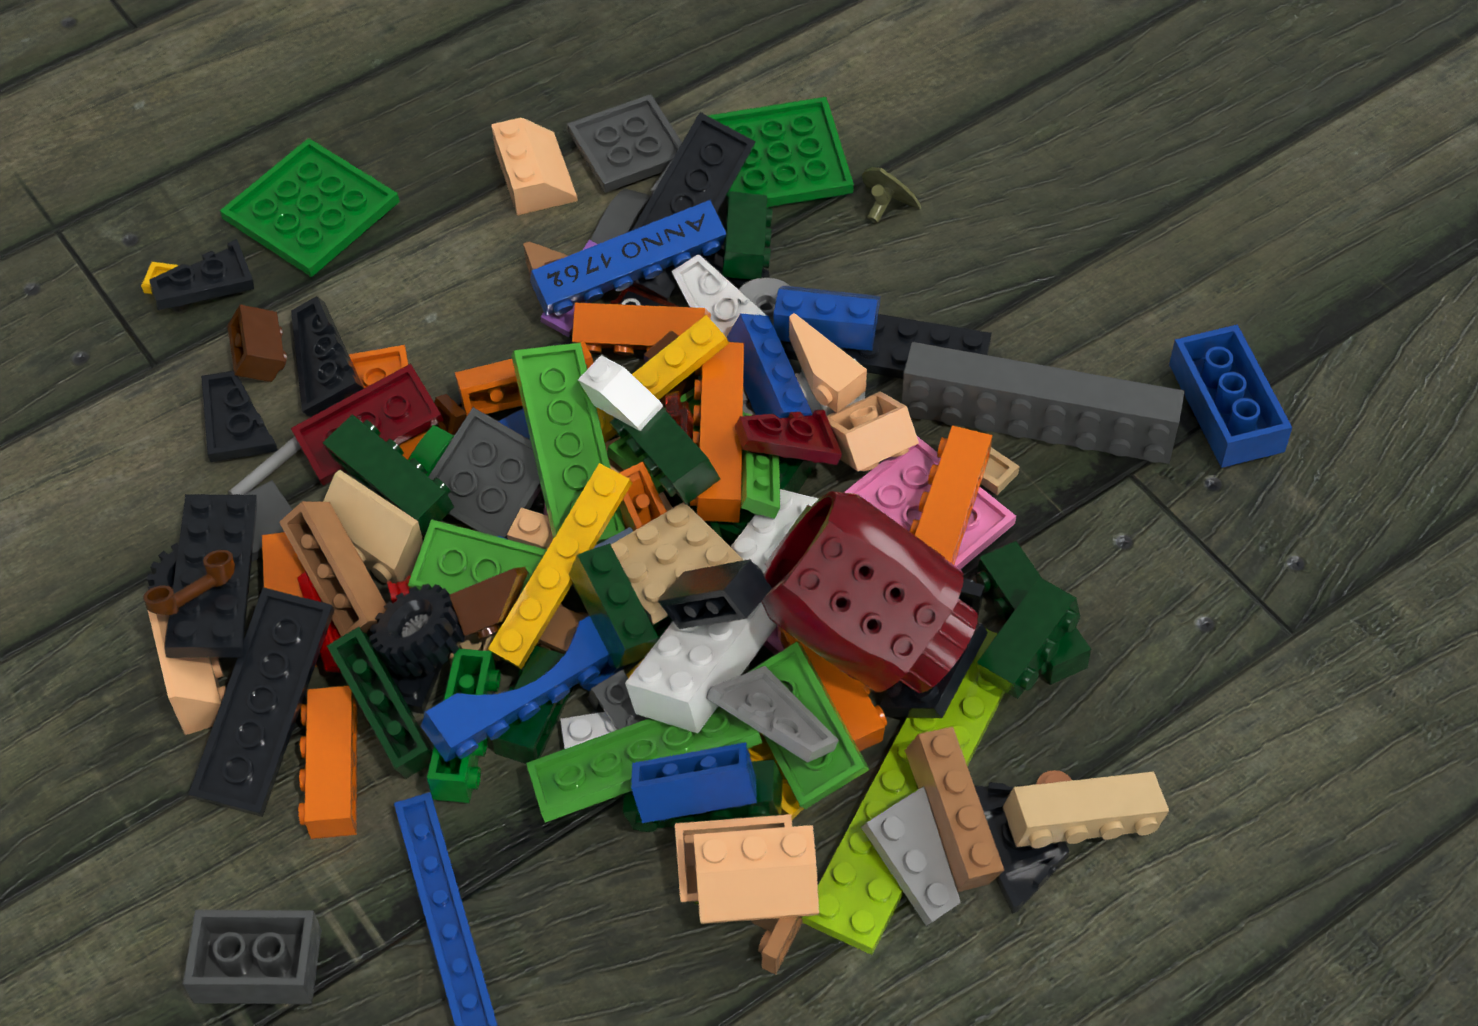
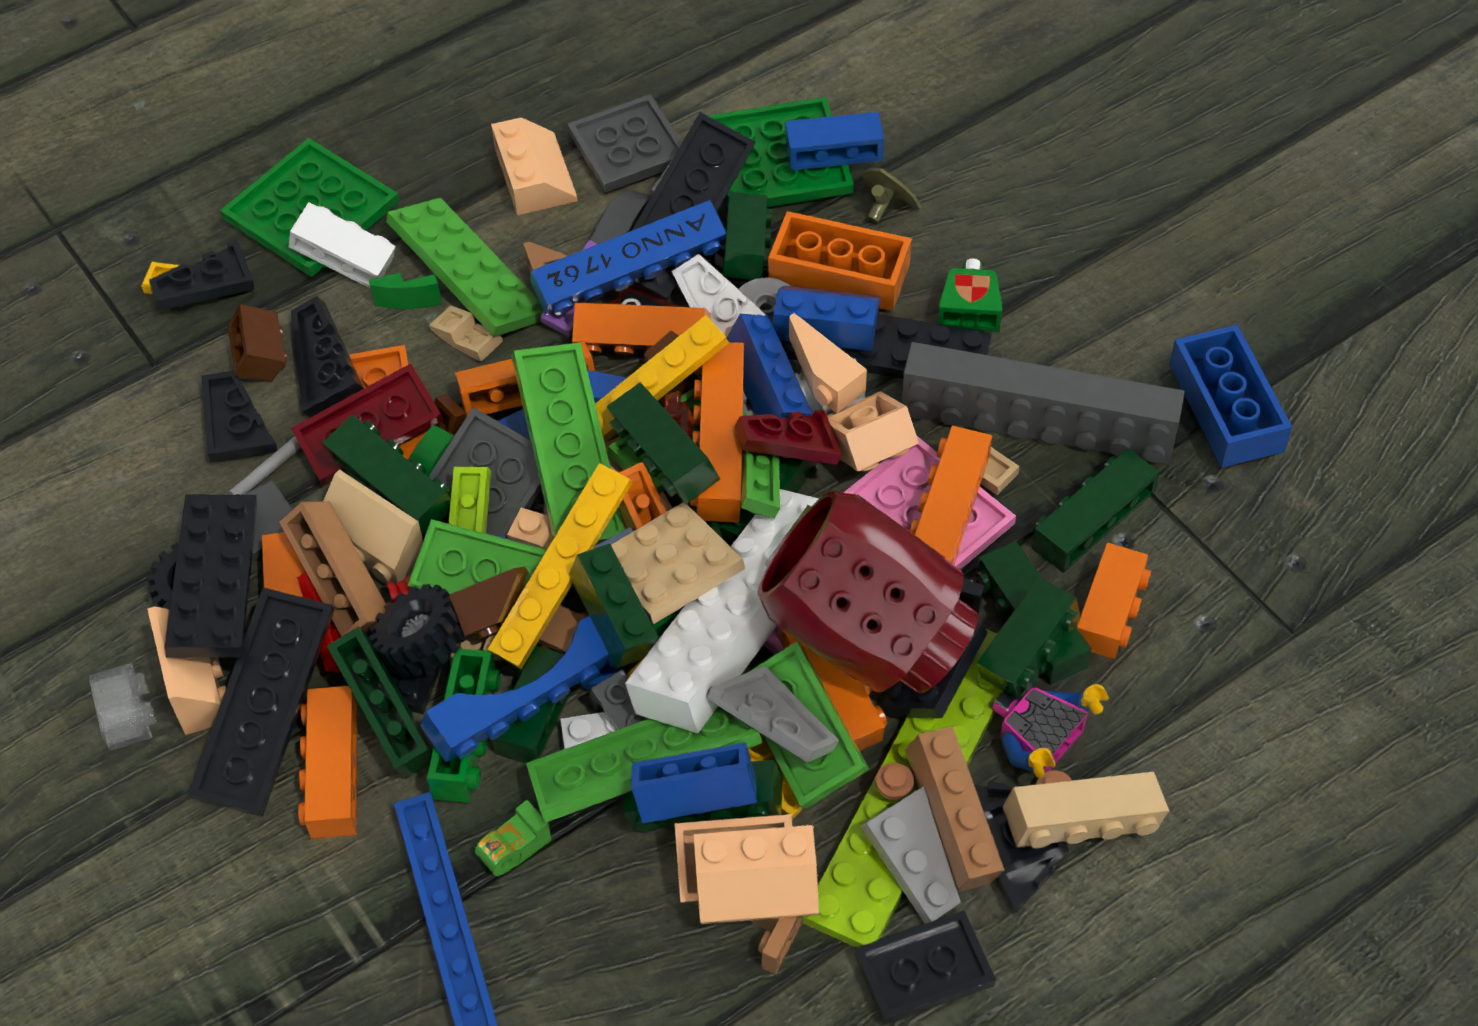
reddish brown bar [143,550,235,615] -> none
dark grey brick [183,910,322,1004] -> none
white slope [578,355,663,431] -> none
black brick [658,559,772,629] -> none
none -> clear brick [88,662,156,751]
none -> white brick [289,202,395,289]
none -> green slope [369,273,442,309]
none -> bright green plate [386,198,544,337]
none -> tan slope [429,305,503,362]
none -> lime plate [449,467,491,534]
none -> bright green leg [475,800,552,876]
none -> orange brick [768,211,912,311]
none -> blue brick [785,112,884,170]
none -> black plate [854,910,996,1025]
none -> nougat plate [876,763,914,800]
none -> green torso [938,259,1002,332]
none -> torso [992,684,1109,778]
none -> dark green brick [1032,448,1160,573]
none -> orange brick [1077,542,1152,659]

